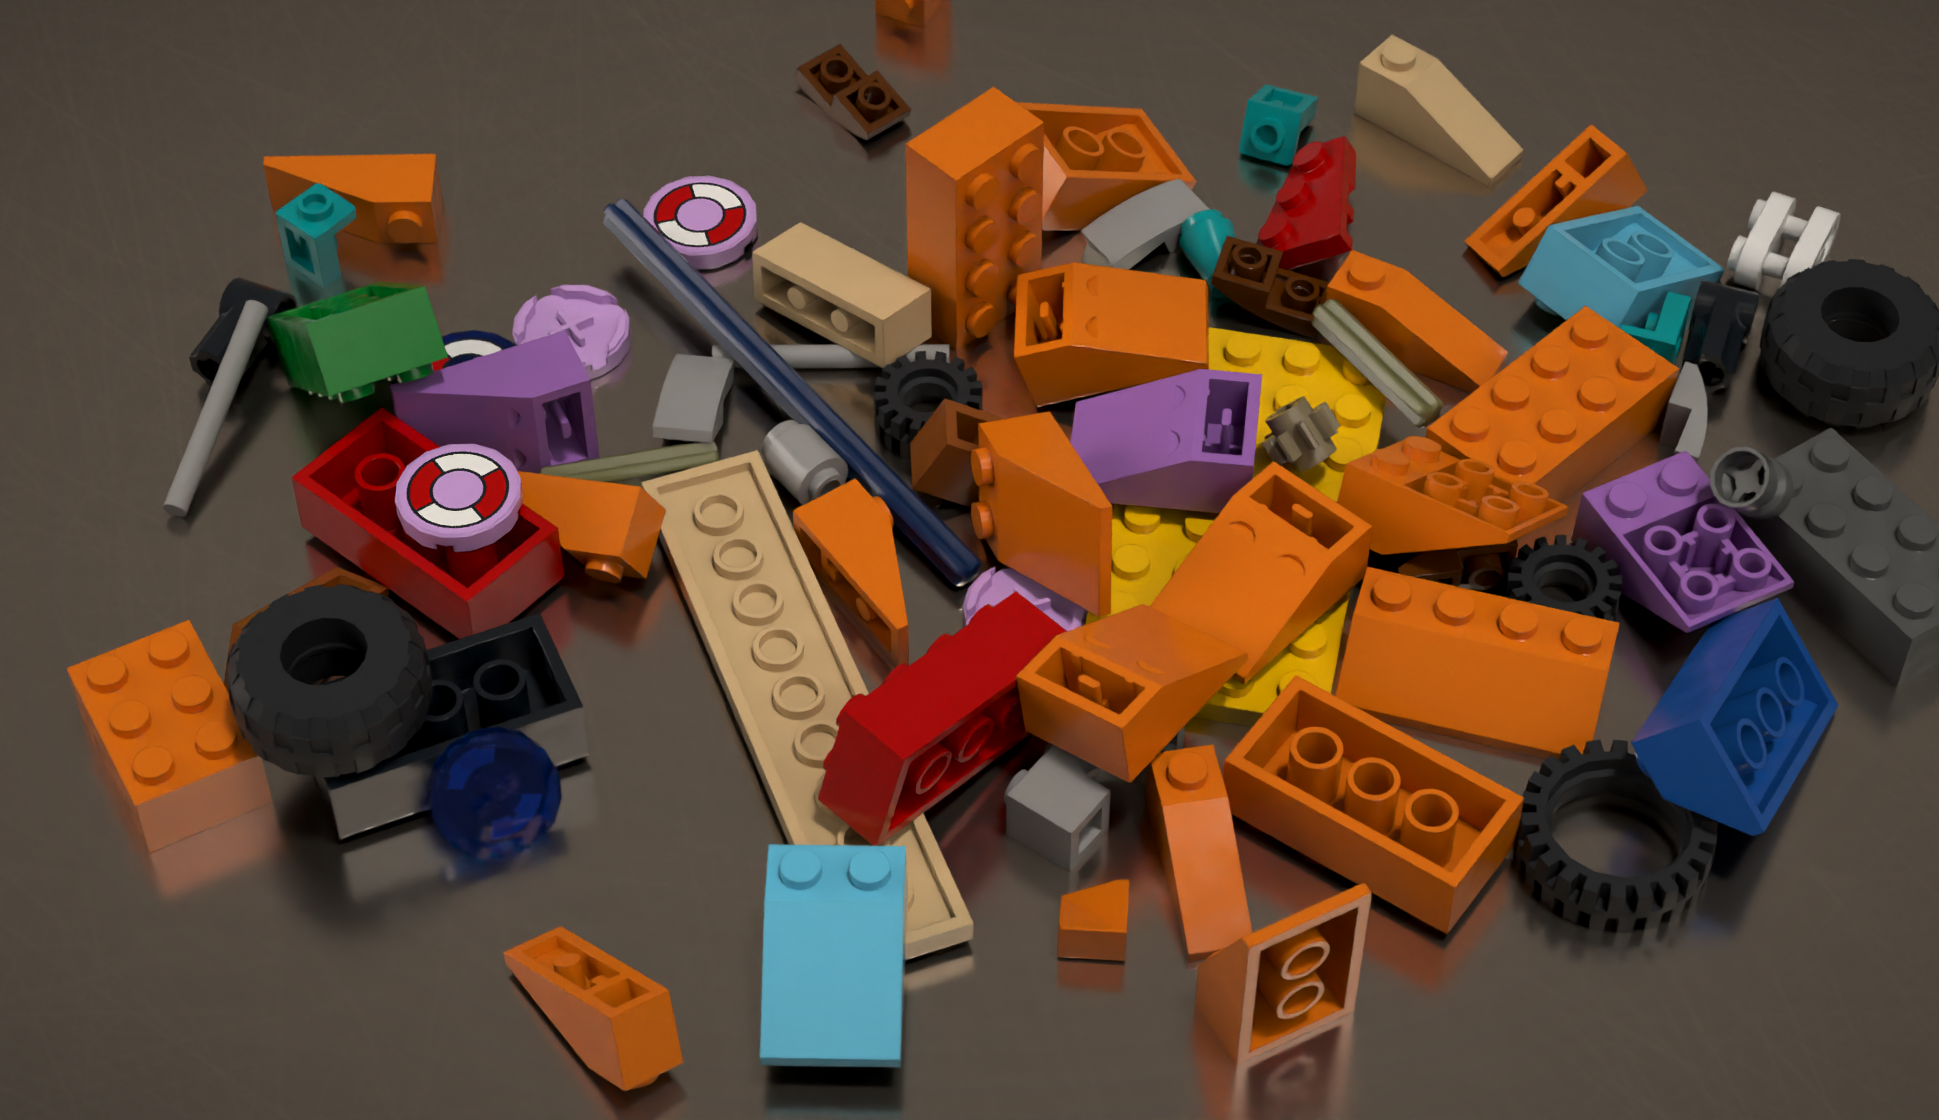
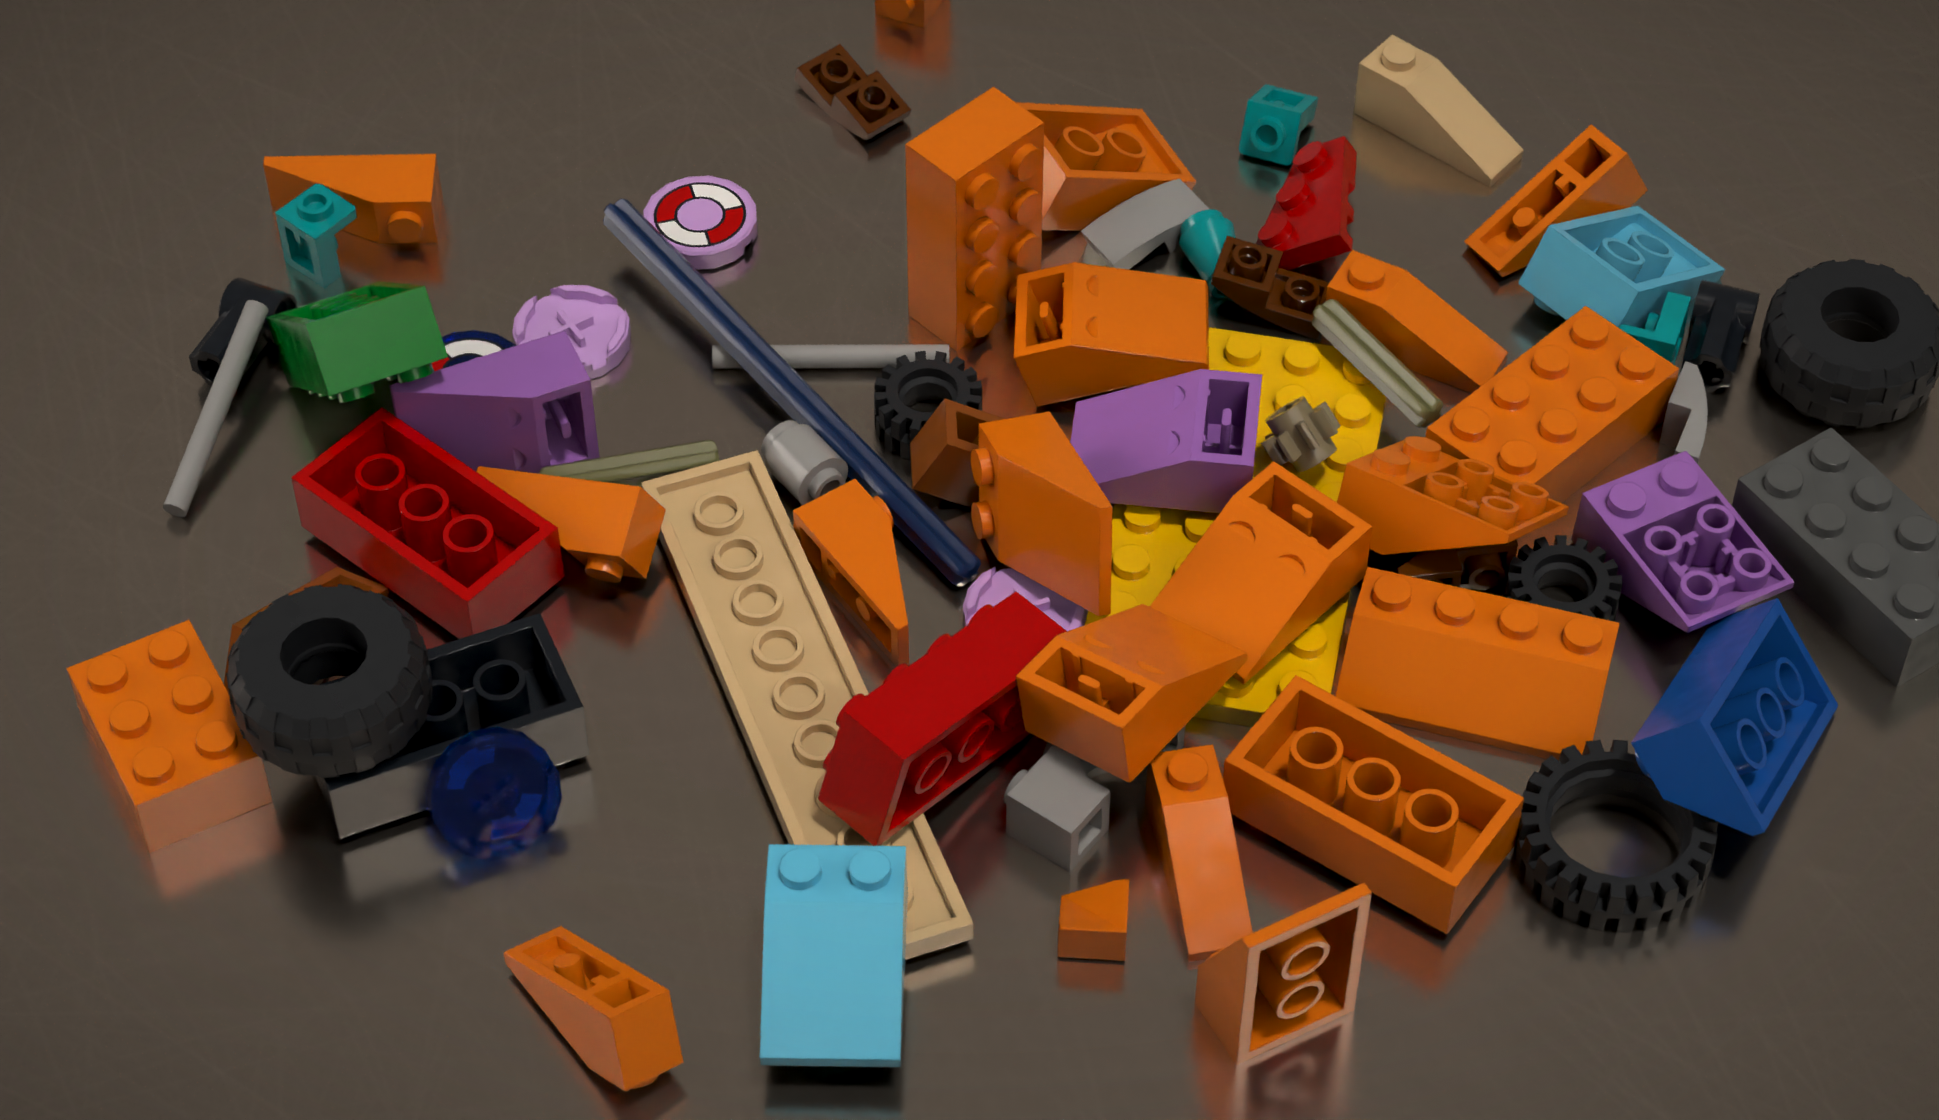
tile [395,444,523,552] -> none
light grey slope [652,354,735,443] -> none
tan brick [752,222,931,368] -> none
dark grey wheel [1710,446,1794,520] -> none
white brick [1727,191,1841,291] -> none

